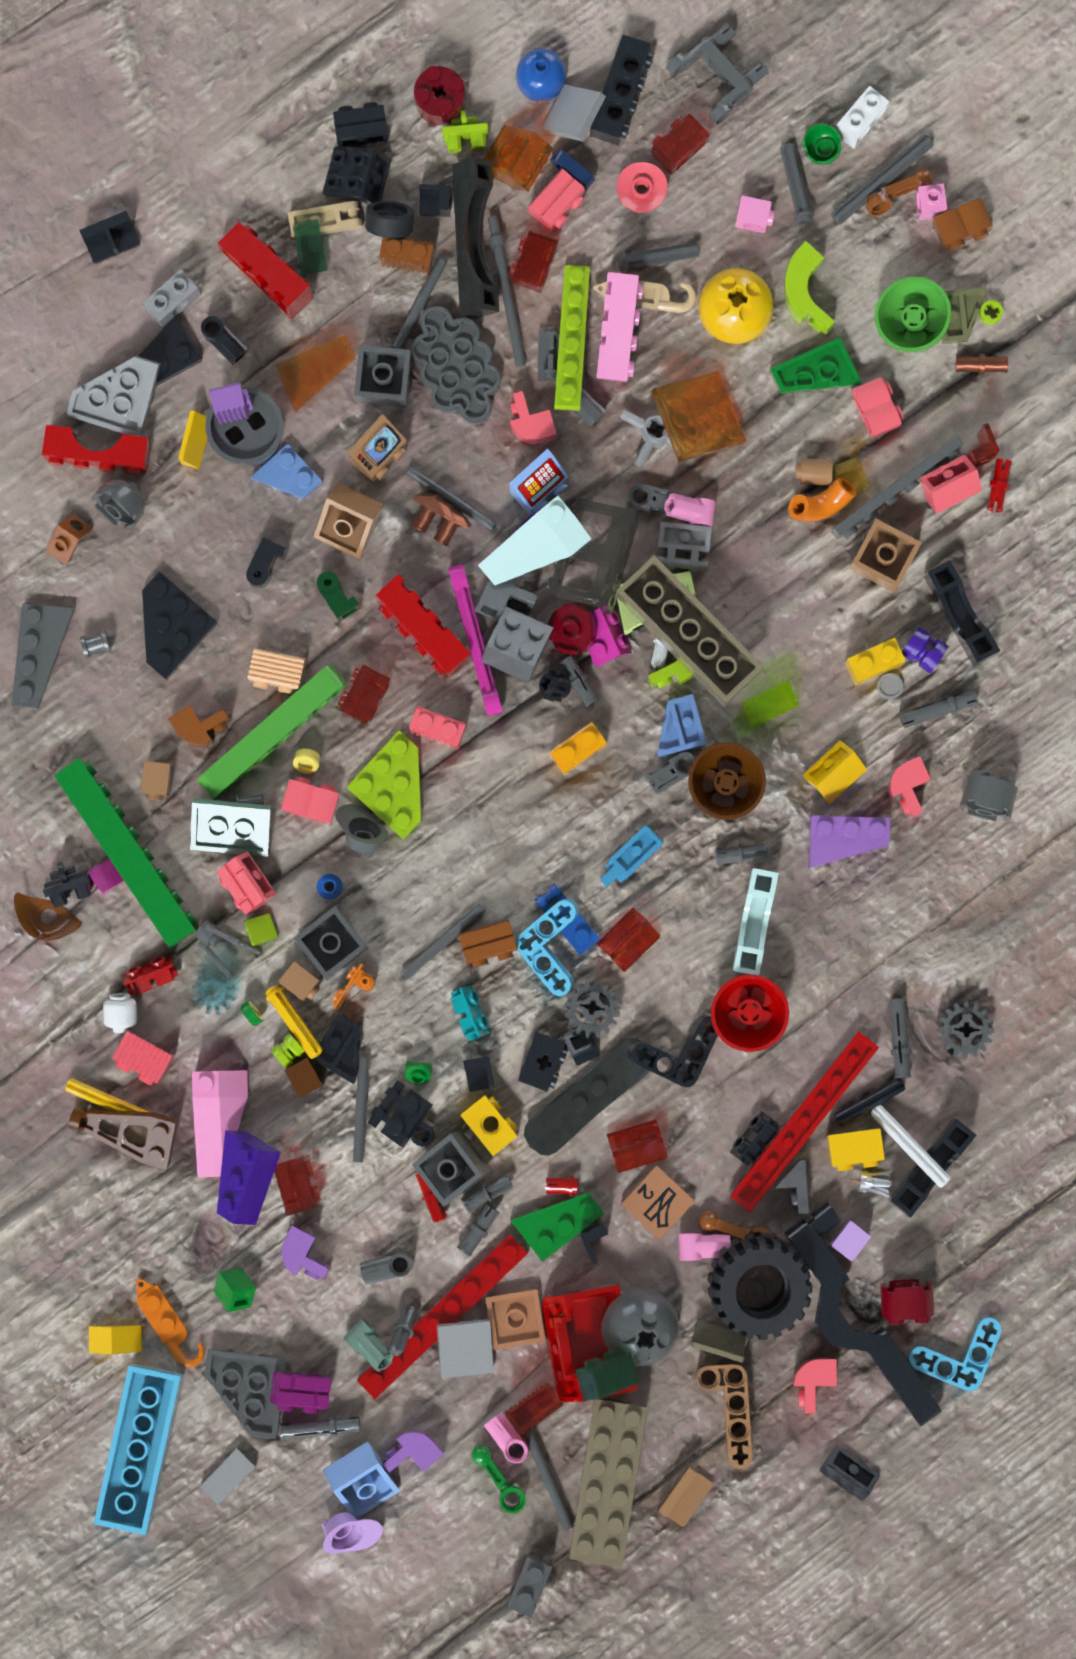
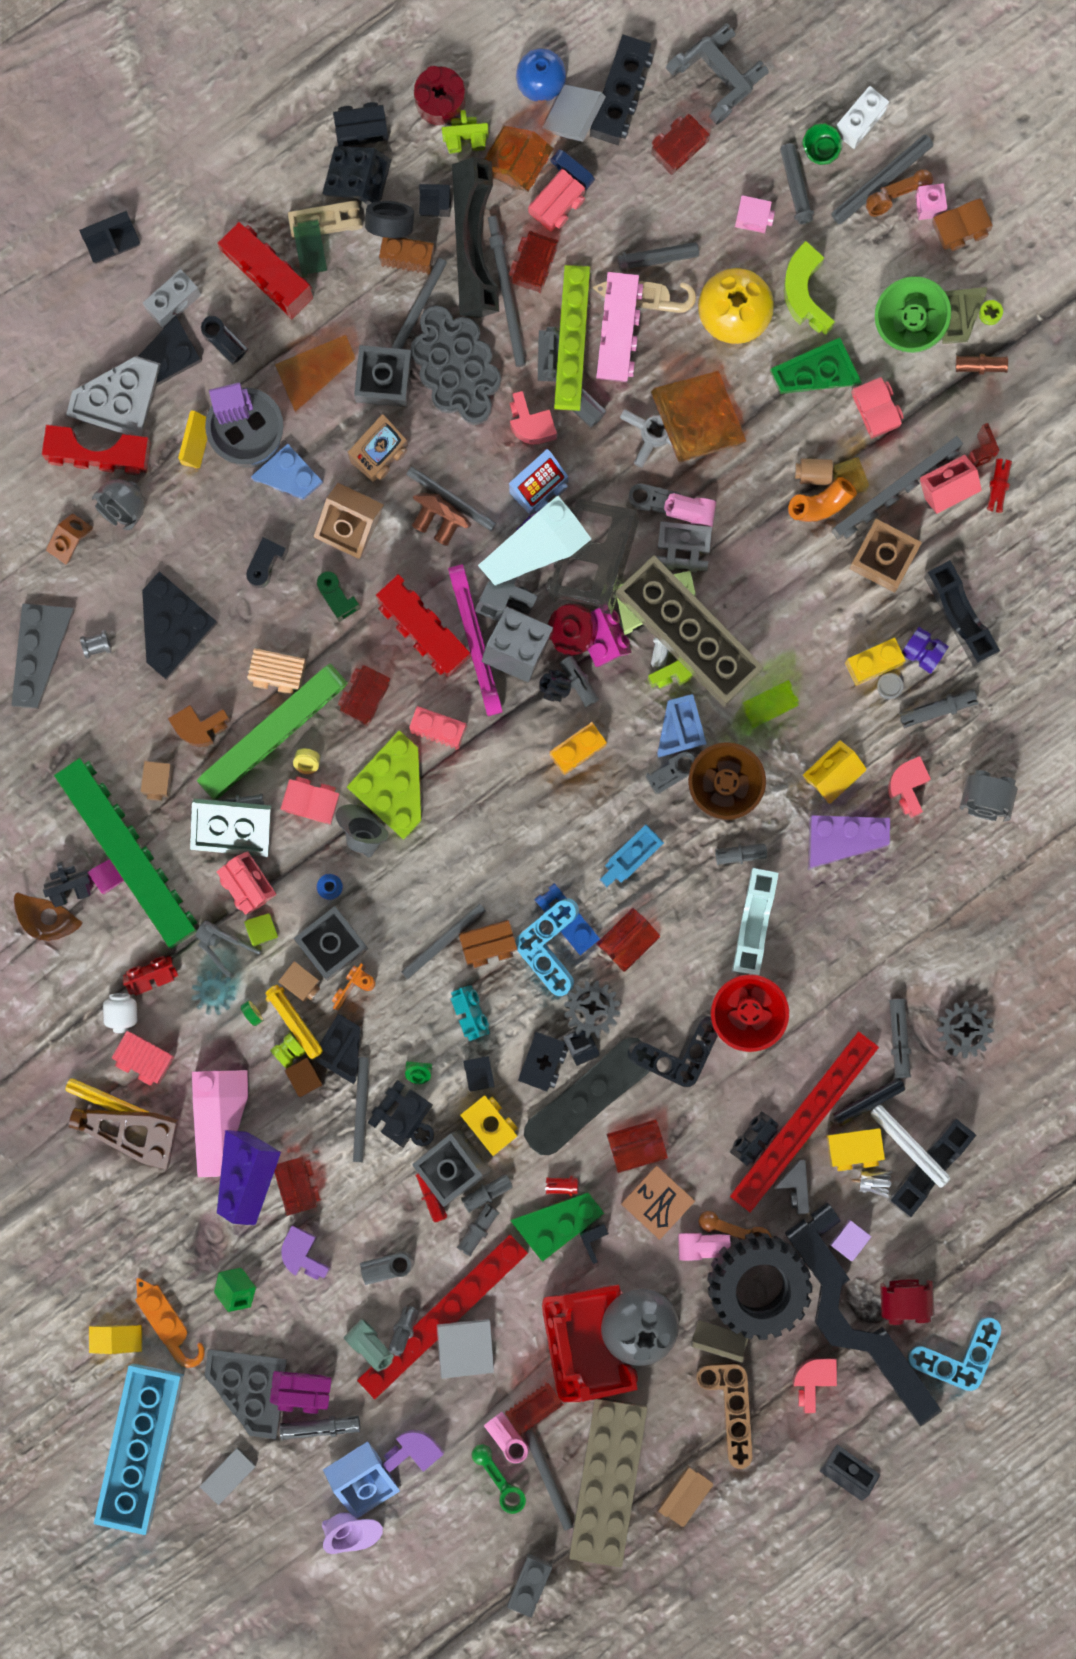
nougat tile [485,1289,546,1350] -> none
clear green brick [575,1349,639,1401] -> none
coral dish [616,162,668,213] -> none

